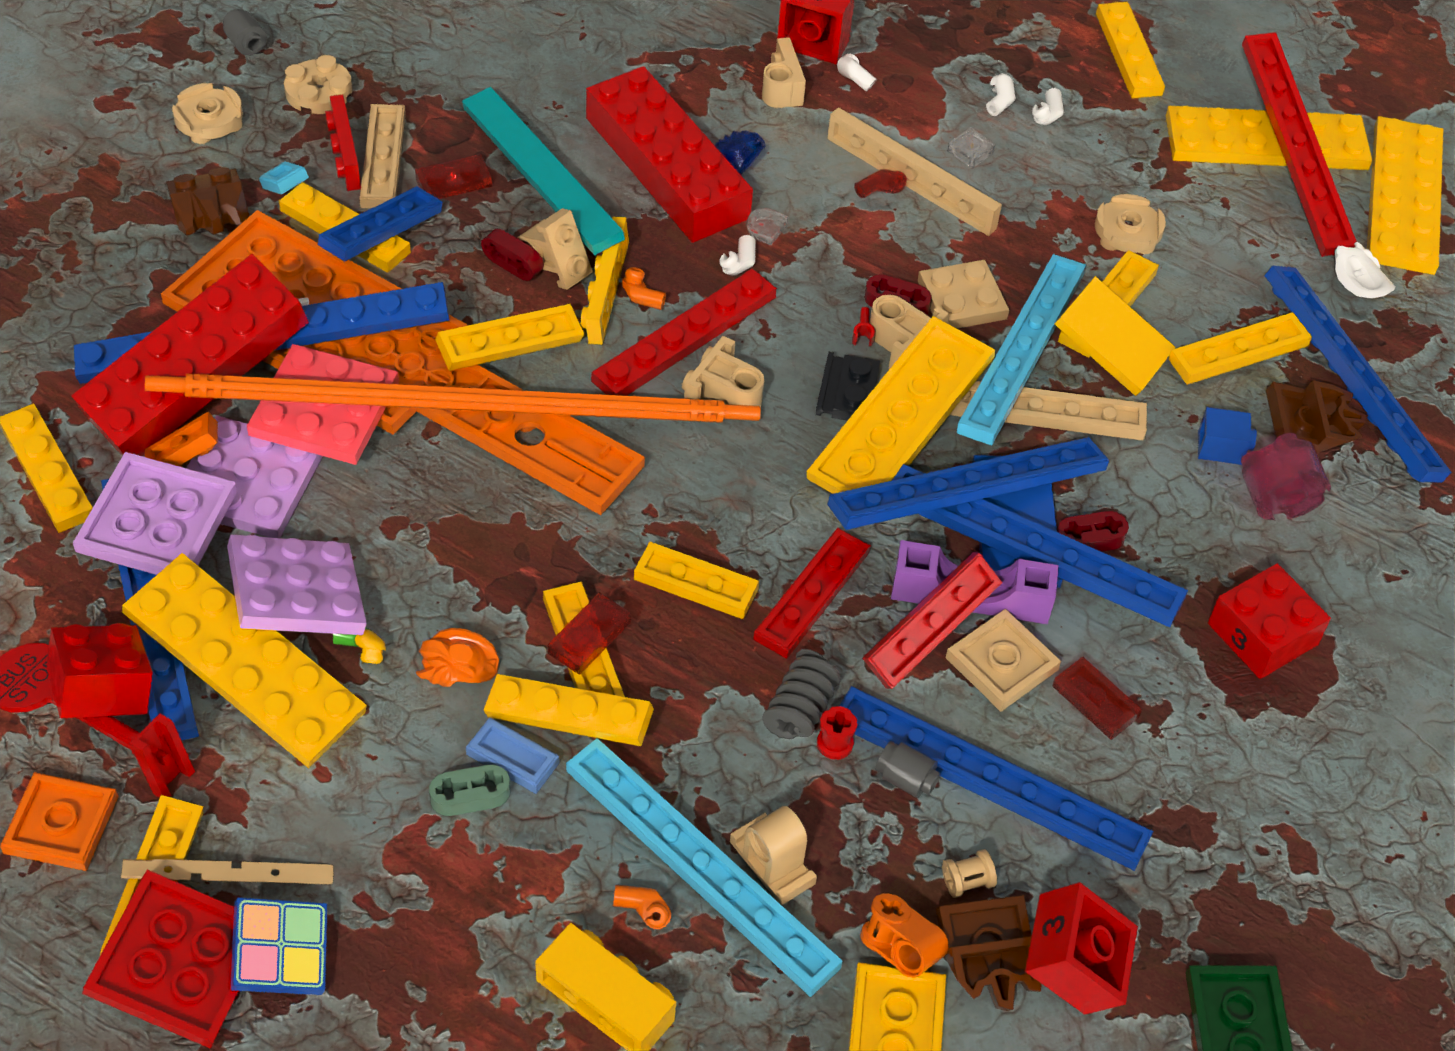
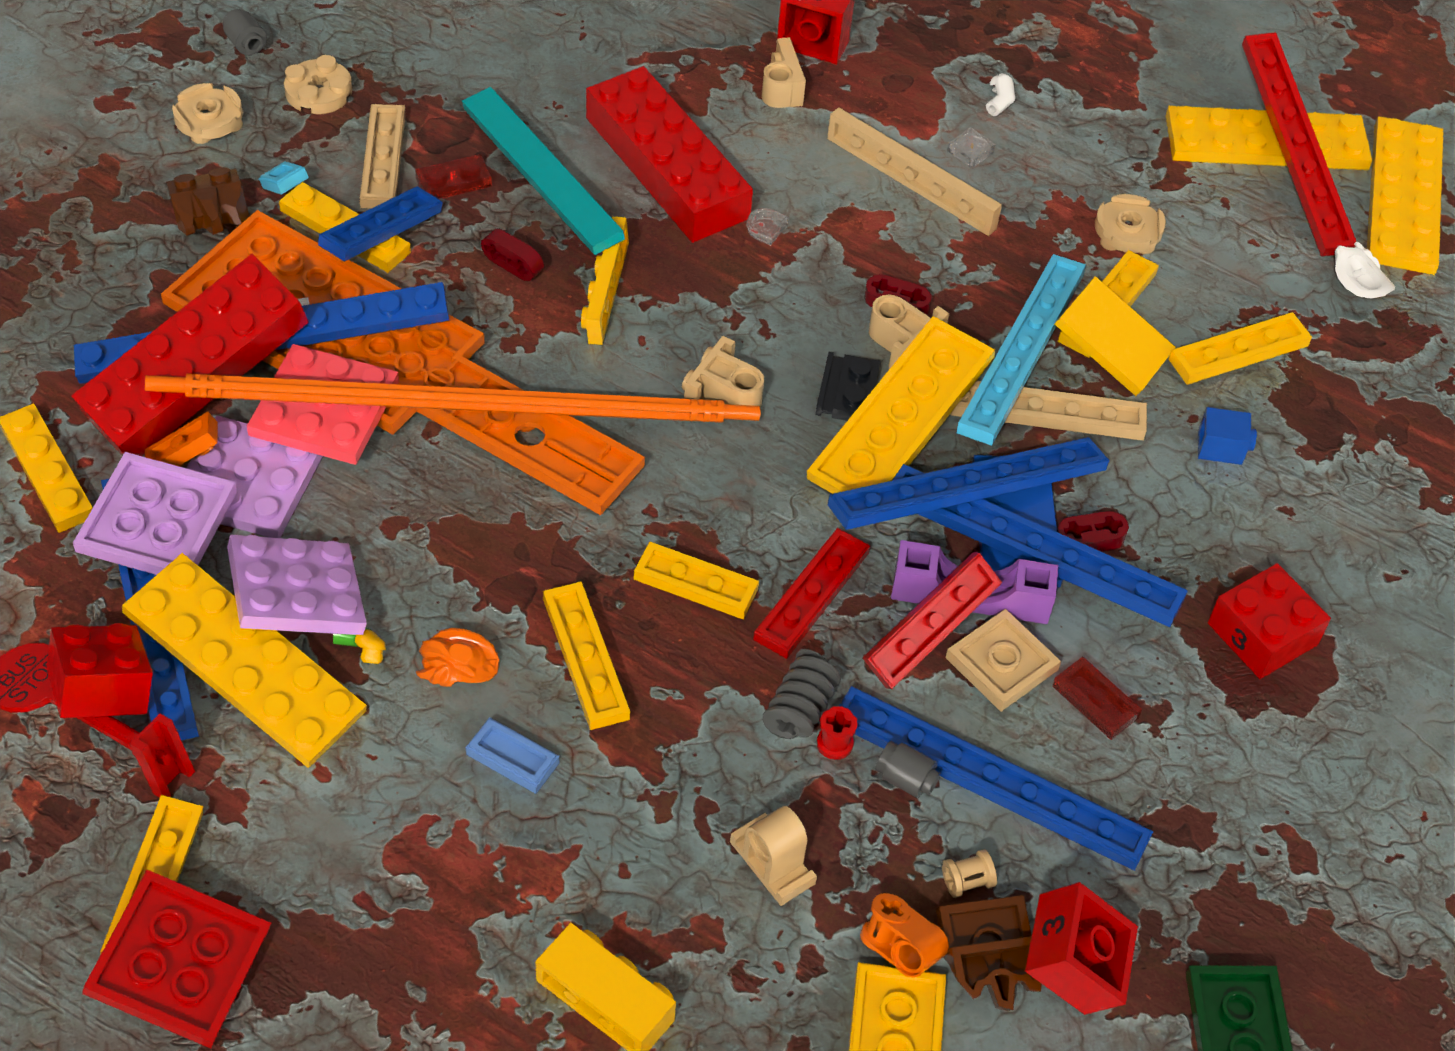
orange tile [0,772,119,871] -> none
tan piece [121,859,333,884] -> none
tile [230,897,327,995] -> none
red plate [325,94,361,191] -> none
sand green beam [429,765,510,816] -> none
yellow plate [435,304,584,371] -> none
yellow plate [484,674,654,746] -> none
tan pin [517,208,593,290] -> none
clear red plate [548,592,631,675] -> none
medium azure plate [566,738,843,997] -> none
red plate [591,269,777,396] -> none
orange arm [613,885,671,929] -> none
orange arm [622,267,666,310] -> none
clear blue hat [715,130,766,175] -> none
white arm [720,235,756,276] -> none
white arm [837,53,877,92] -> none
red hand [852,307,875,347] -> none
clear red arm [854,169,907,198] -> none
tan plate [917,260,1009,329] -> none
white arm [1032,88,1064,126] -> none
yellow plate [1096,2,1165,98] -> none
clear pink brick [1241,433,1331,520] -> none
blue plate [1264,265,1452,482] -> none
reddish brown plate [1266,380,1368,454] -> none

